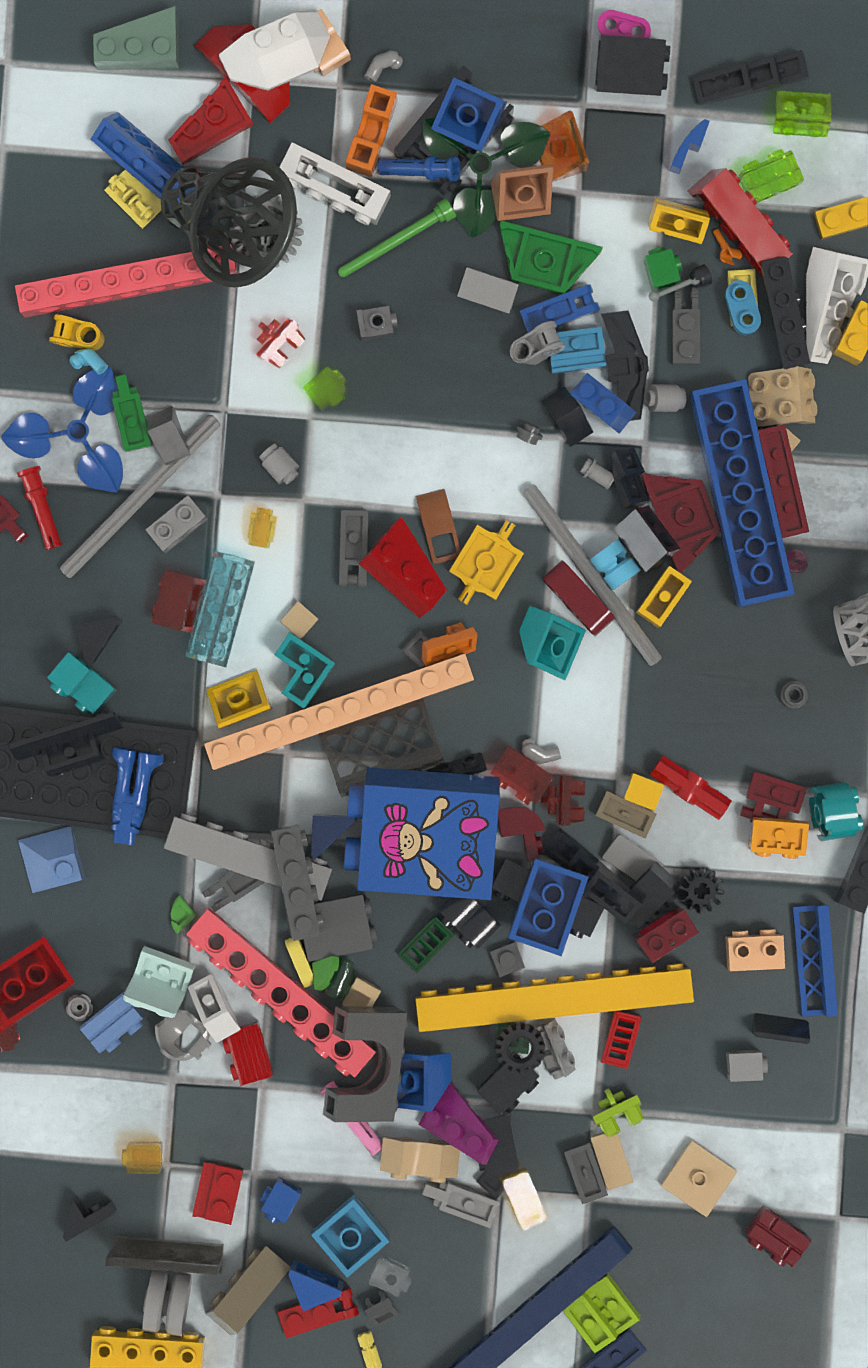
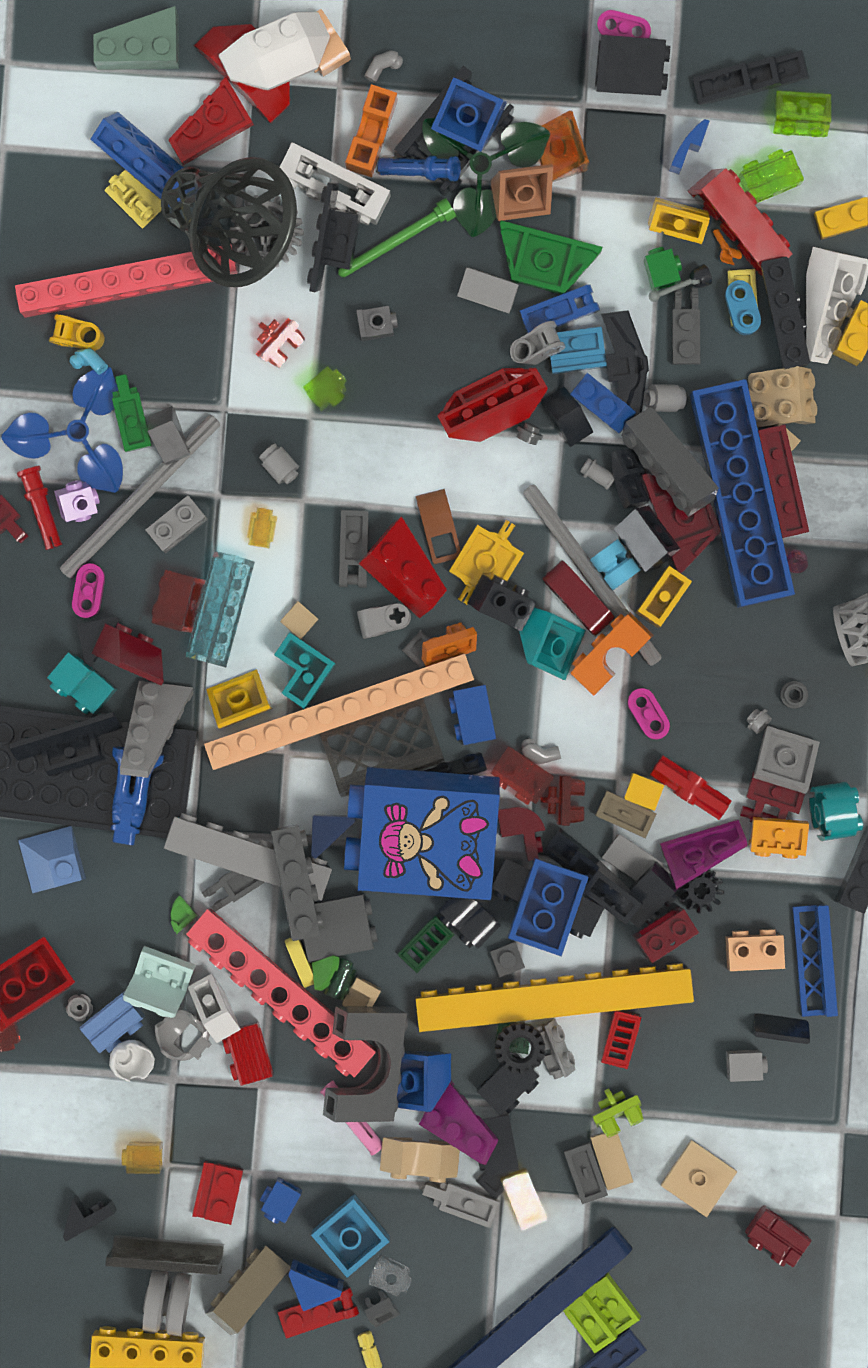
none -> lavender brick [54,480,99,522]
none -> dark pink plate [72,564,105,619]
none -> dark red slope [92,623,164,685]
none -> white hair [109,1040,155,1082]
none -> light grey wing [120,681,193,778]
none -> black bracket [307,181,361,293]
none -> light grey piece [357,604,411,639]
none -> red wedge [438,368,548,442]
none -> blue brick [449,685,496,745]
none -> black brick [467,574,537,631]
none -> orange arch [571,612,654,696]
none -> dark grey brick [621,407,719,517]
none -> dark pink plate [627,688,670,739]
none -> magenta wing [660,820,748,889]
none -> light grey plate [746,709,772,734]
none -> light grey plate [753,726,820,794]

